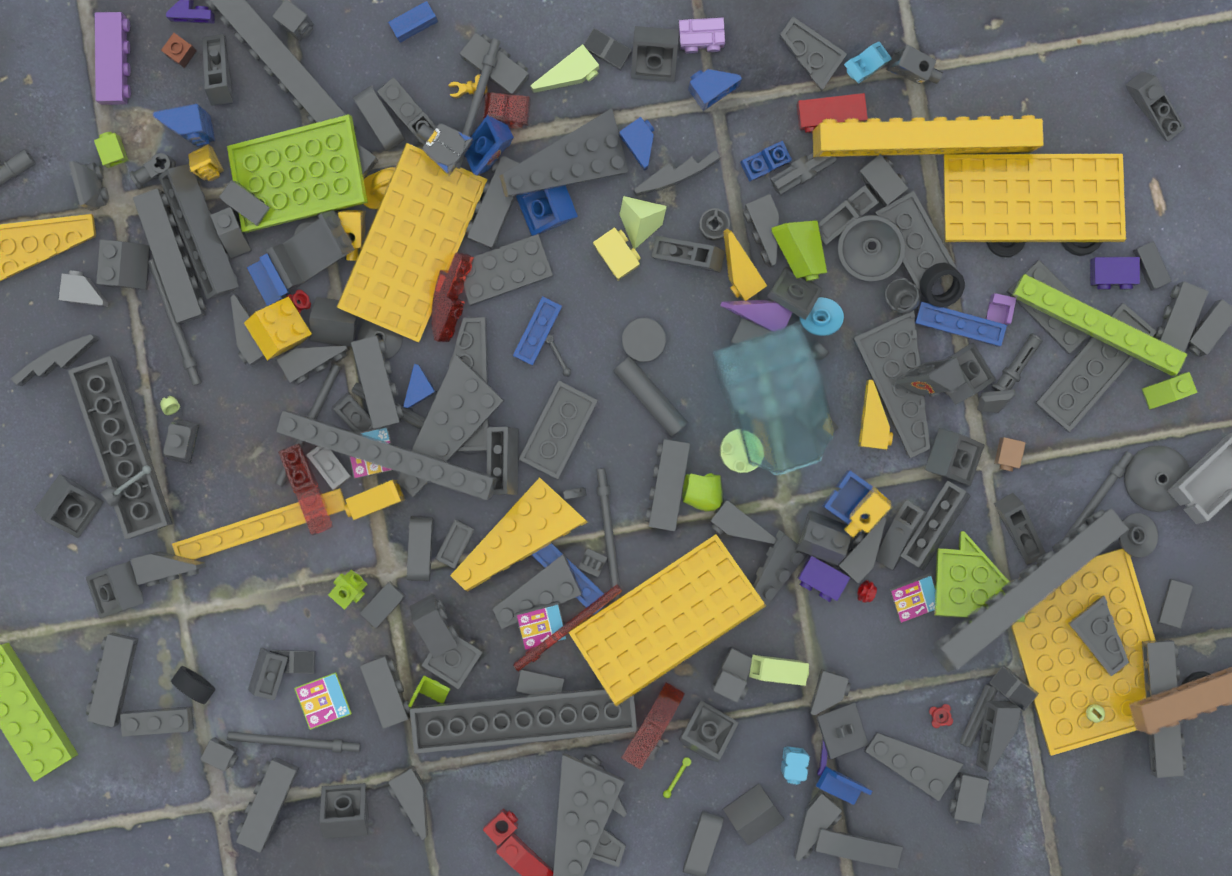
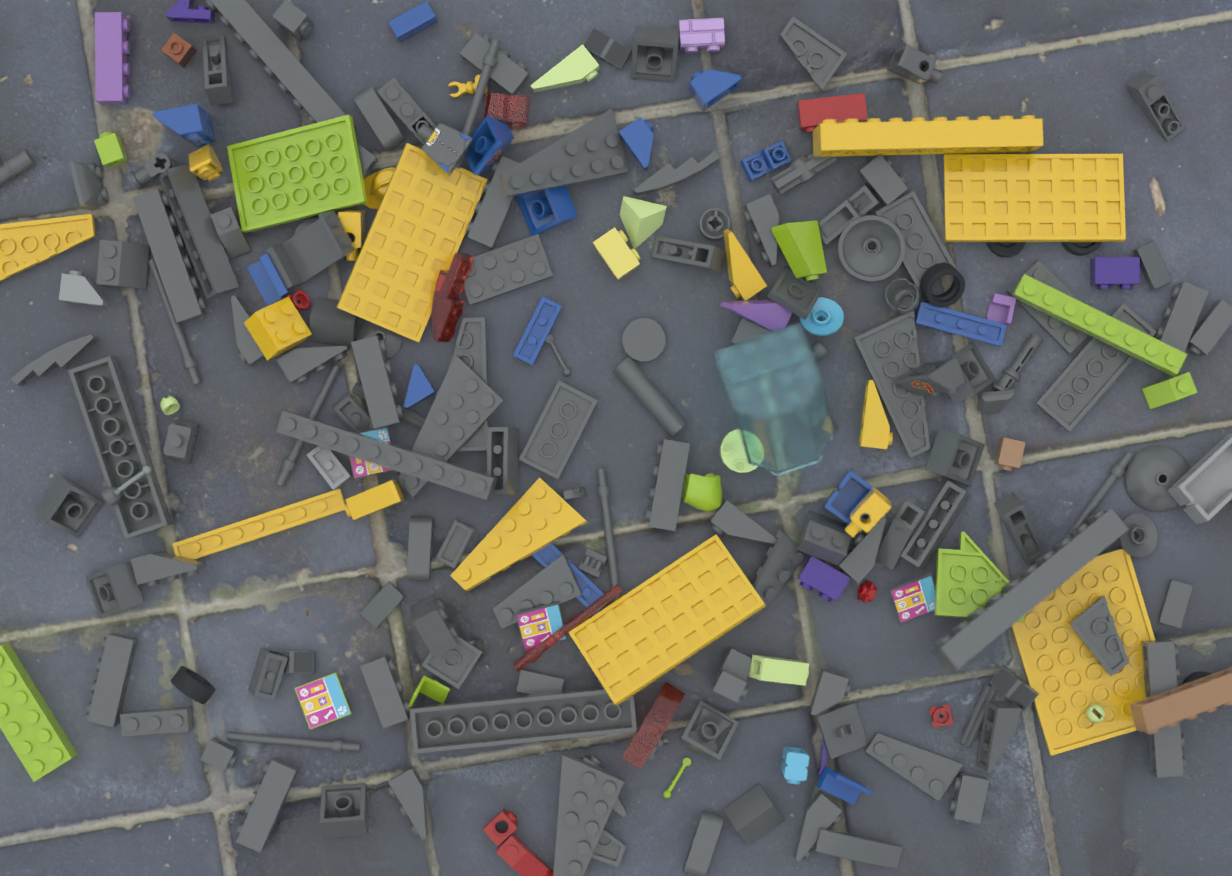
dark grey slope [219,180,270,226] -> none
clear red slope [278,443,333,535] -> none
lime brick [328,570,368,610] -> none
medium azure brick [844,42,892,84] -> none

